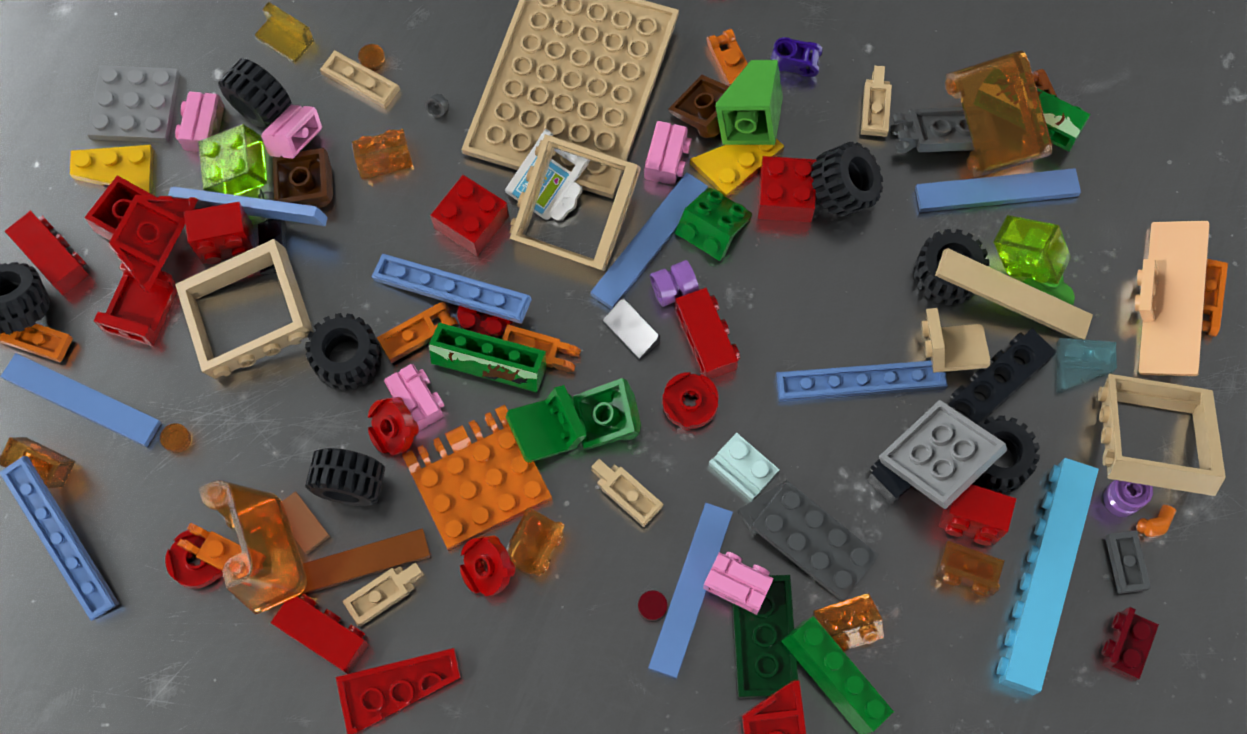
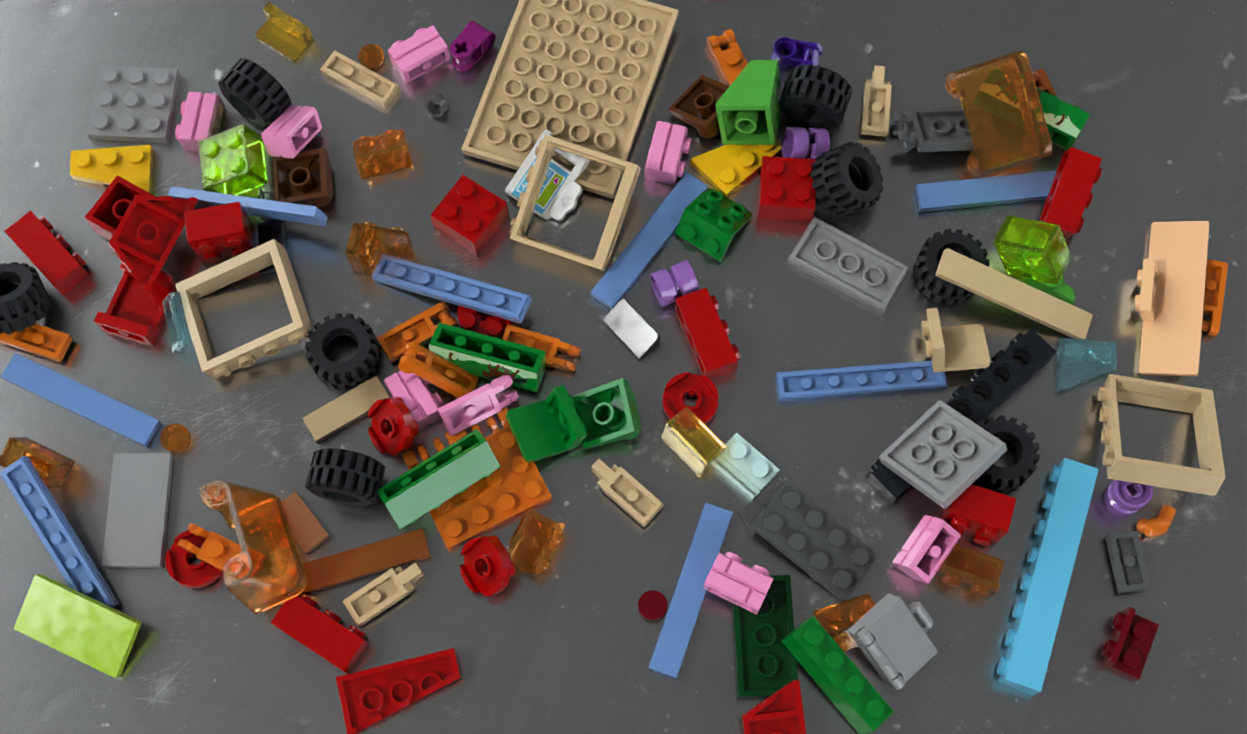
none -> lime tile [13,574,142,678]
none -> light grey tile [102,453,173,568]
none -> clear light blue tile [162,291,191,353]
none -> tan tile [302,375,390,444]
none -> clear orange bracket [345,222,415,276]
none -> brick [376,429,501,529]
none -> bright pink brick [387,25,451,84]
none -> orange plate [398,342,478,398]
none -> bright pink hinge [438,375,519,436]
none -> magenta piece [449,21,496,72]
none -> clear yellow panel [661,407,726,477]
none -> black tyre [778,65,852,130]
none -> medium lavender wheel [781,127,830,159]
none -> light grey tile [787,216,910,314]
none -> light grey piece [847,593,938,690]
none -> bright pink brick [893,515,961,584]
none -> red brick [1036,147,1102,239]

